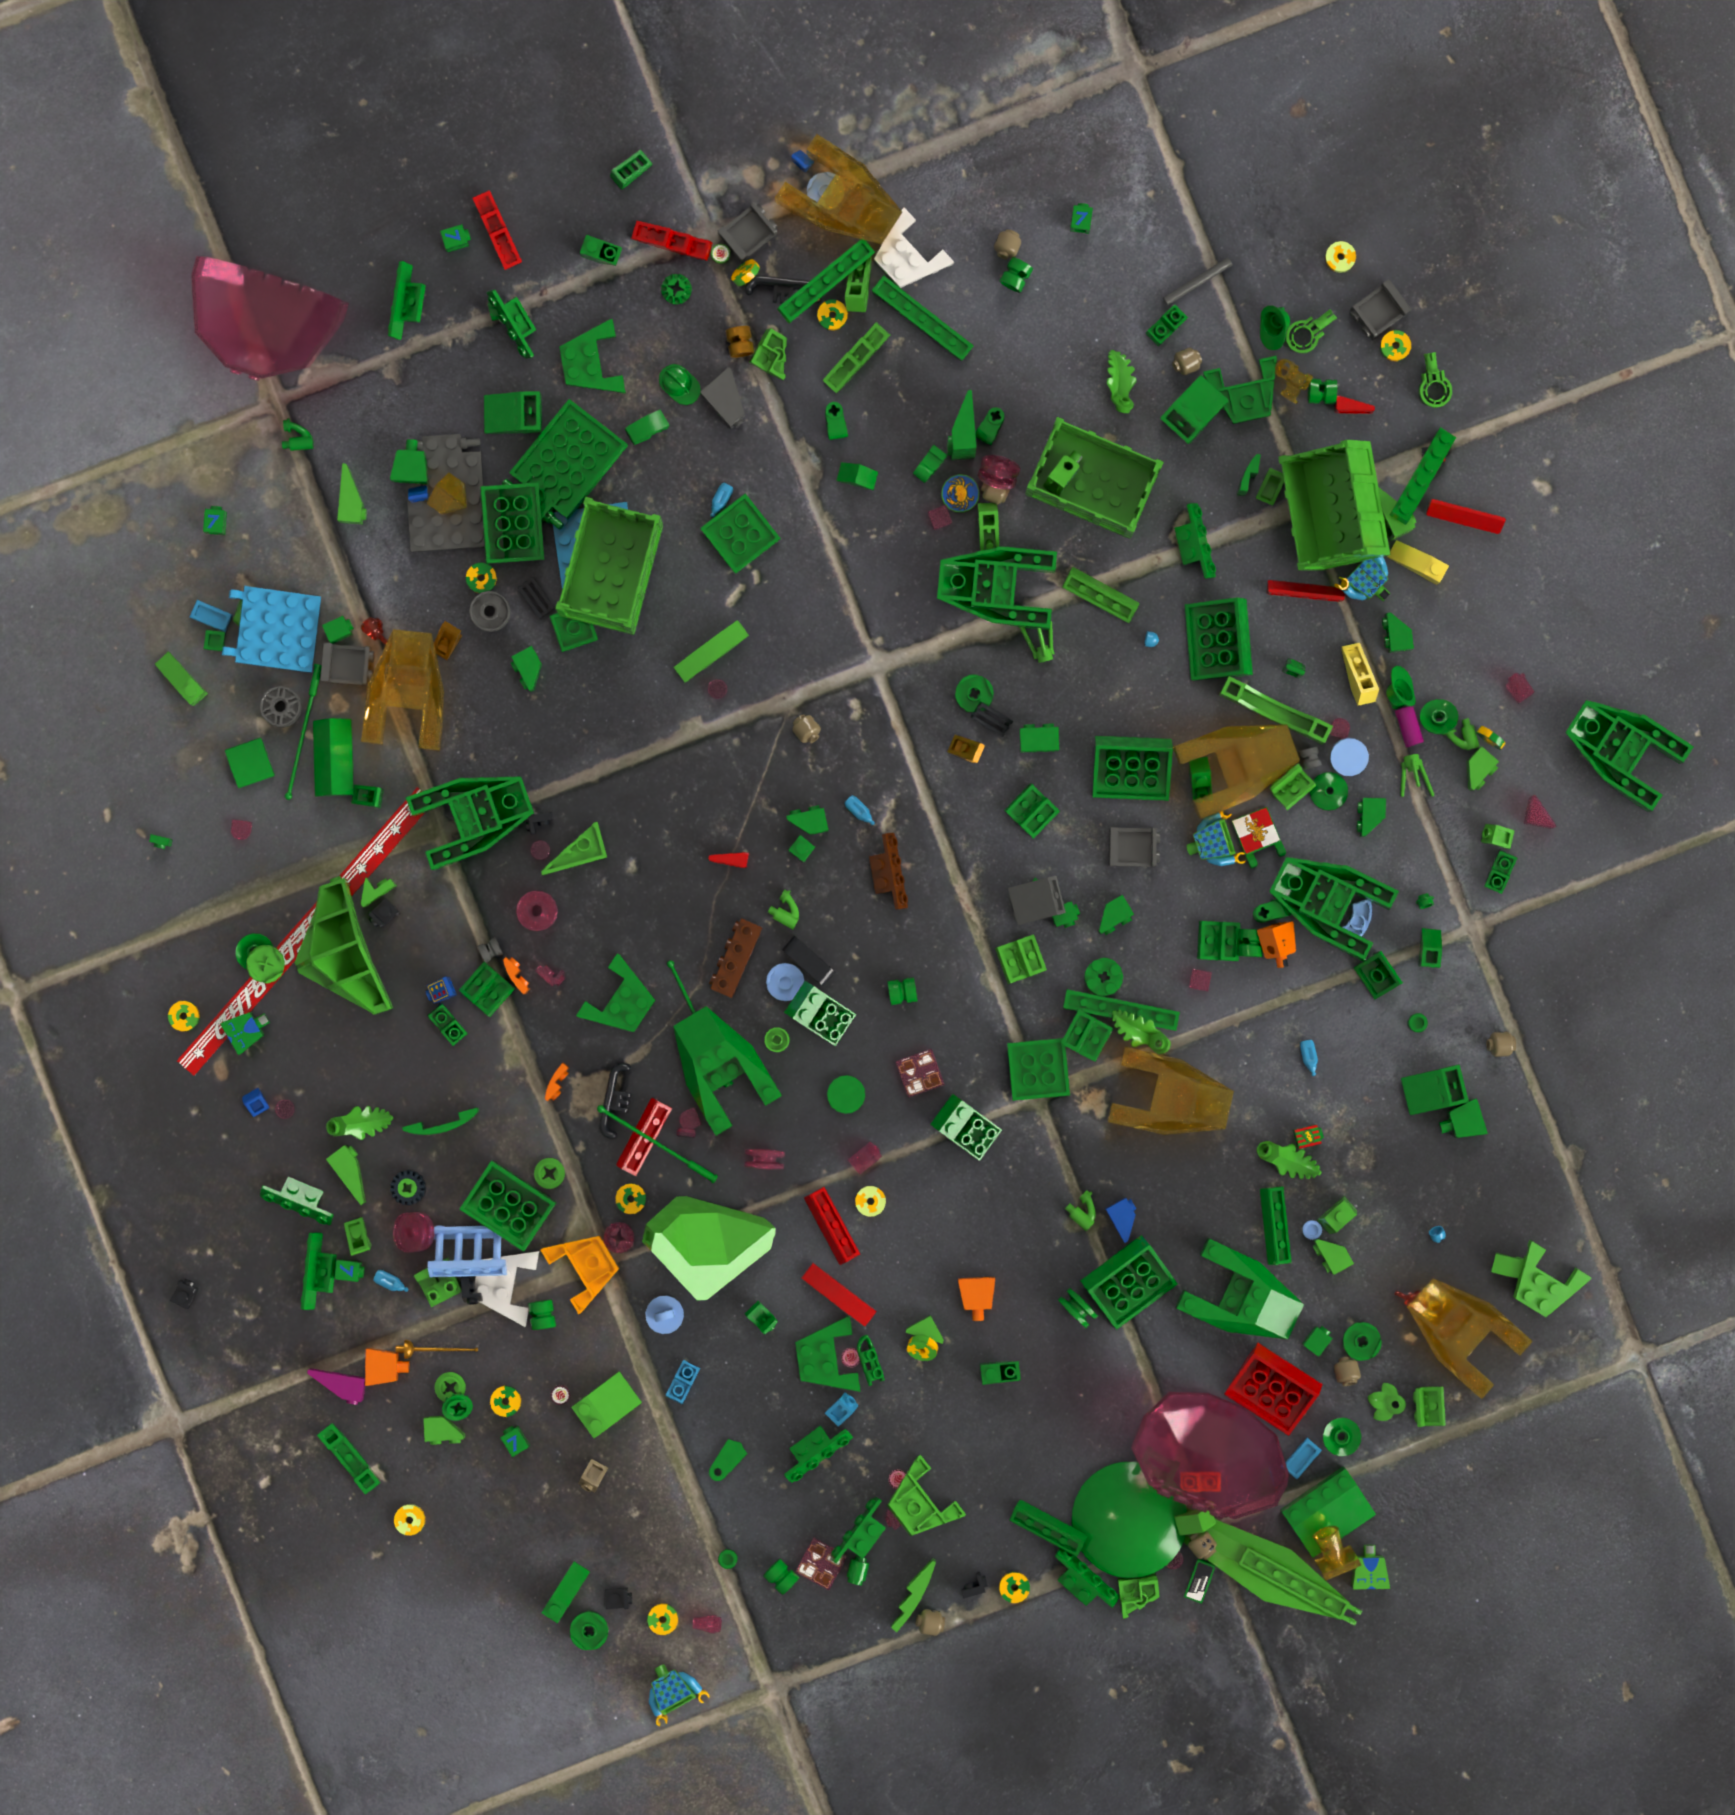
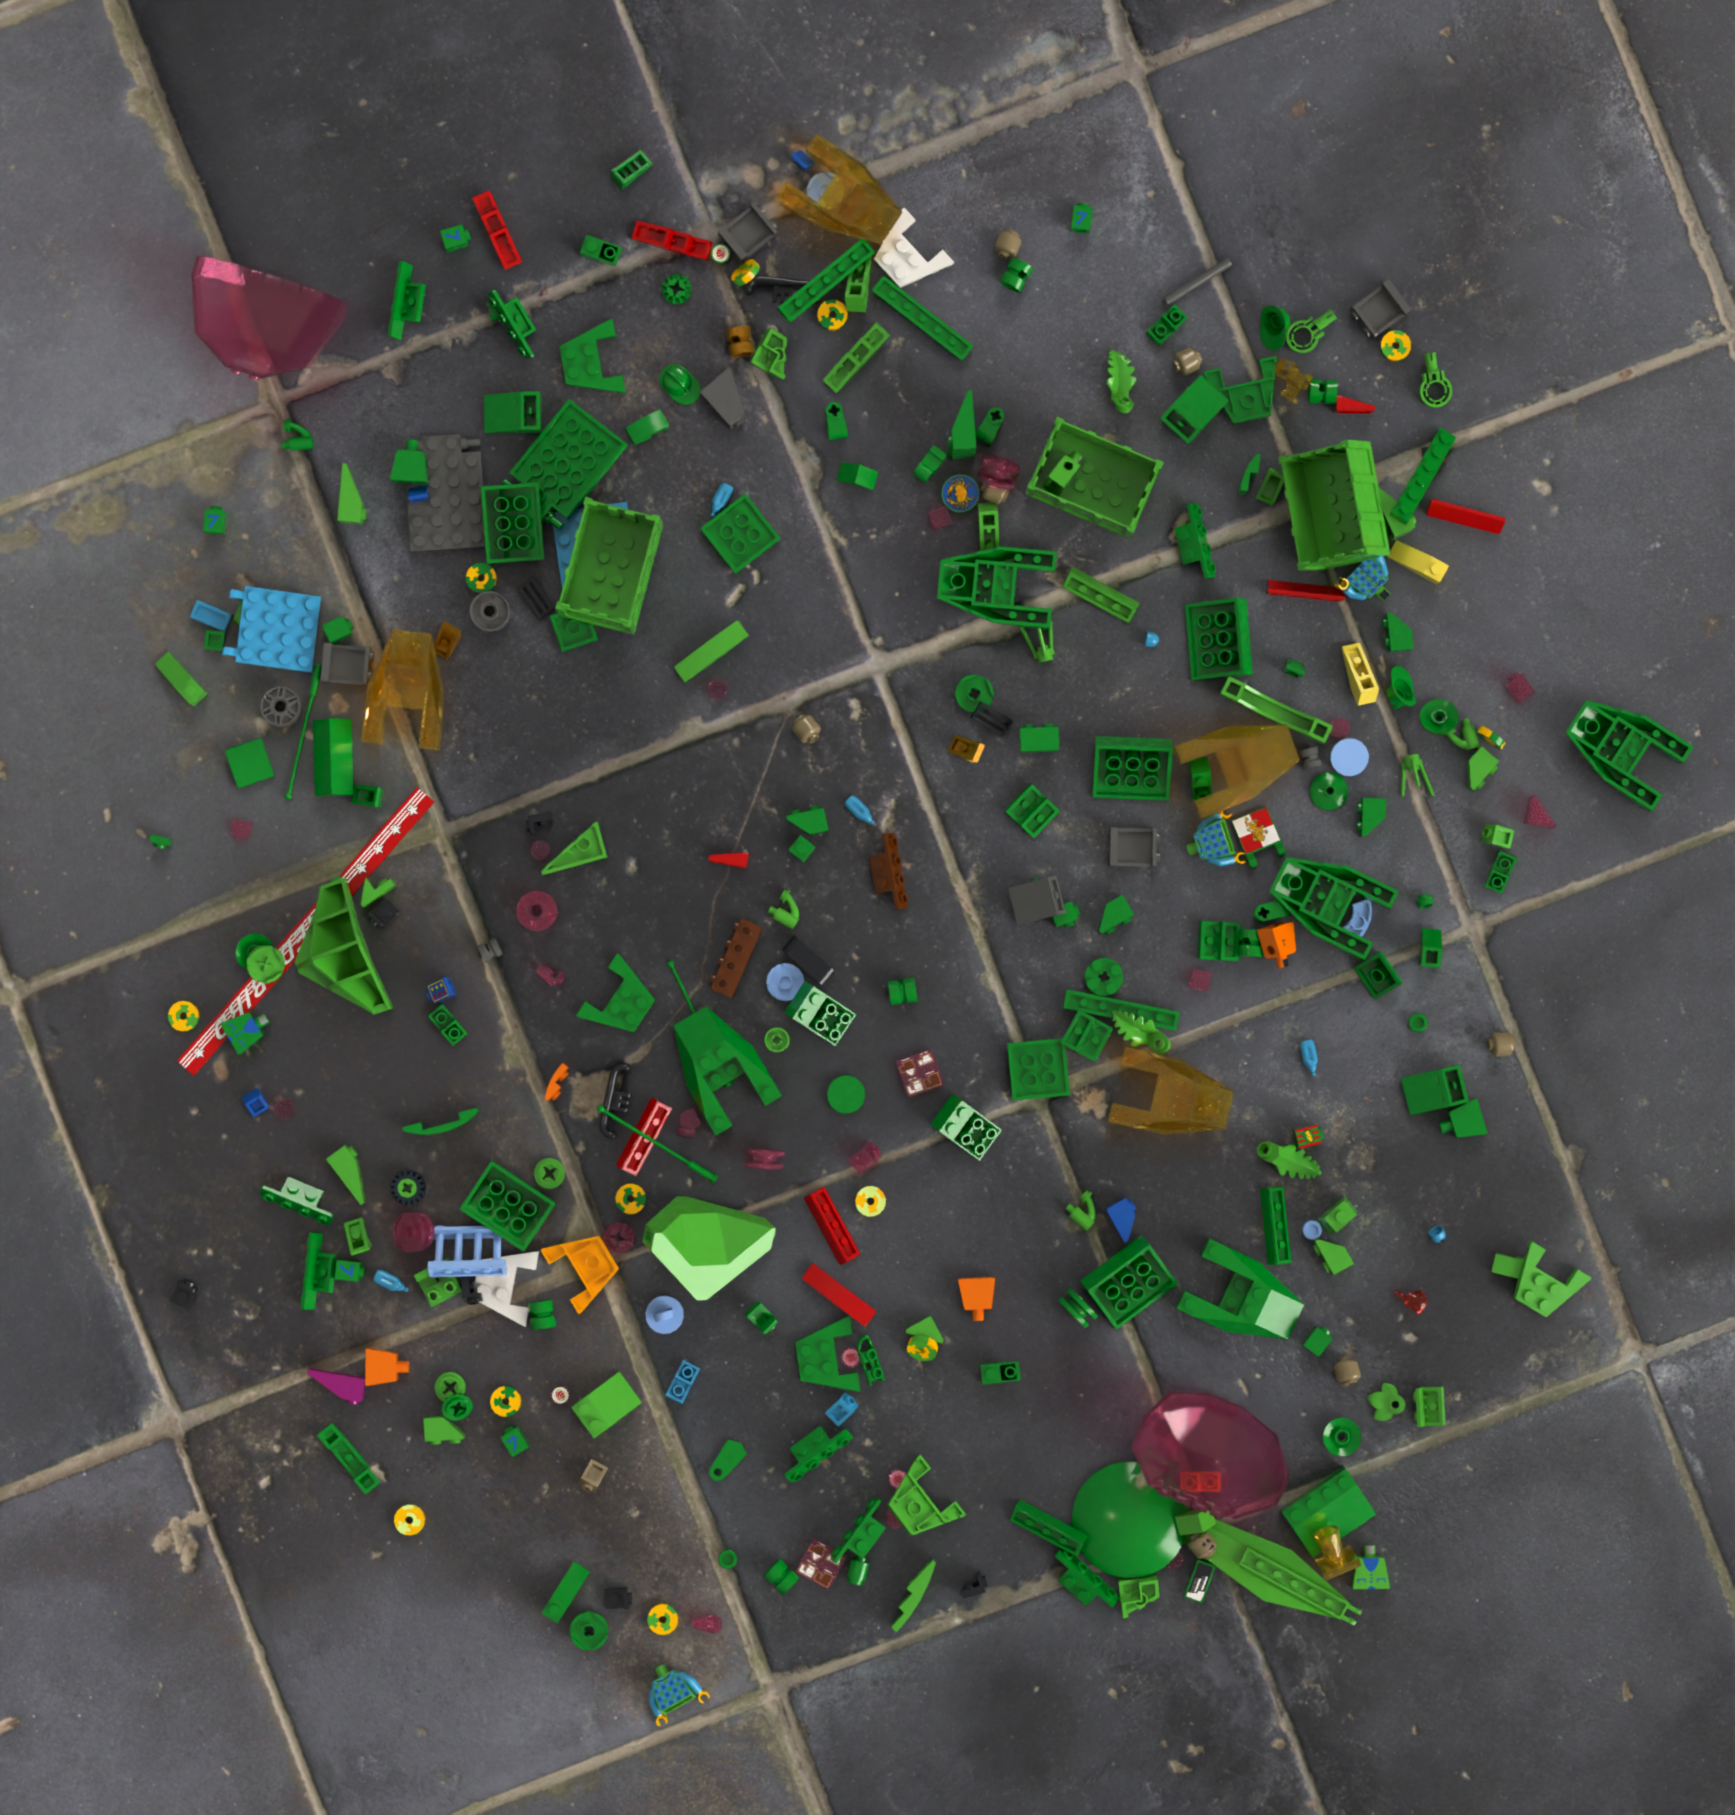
bright green plant [326,1106,393,1140] -> none
clear red piece [361,617,390,646] -> none
pearl gold sword [396,1340,478,1359] -> none
green wedge [406,777,534,871] -> none
clear yellow slope [427,473,467,515] -> none
green slope [459,962,515,1017] -> none
orange slope [503,957,530,995] -> none
green slope [511,646,542,692] -> none
dark tan head [915,1609,945,1636] -> none
bright green slope [995,934,1047,984] -> none
yellow piece [999,1571,1030,1603] -> none
red slope [1224,1343,1323,1436] -> none
bright green bracket [1270,764,1316,810] -> none
dark azure tile [1282,1437,1322,1479] -> none
yellowish green piece [1325,241,1356,273] -> none
green plate [1342,1322,1382,1361] -> none
magenta pin [1395,706,1424,748] -> none
clear yellow wedge [1407,1278,1533,1399] -> none

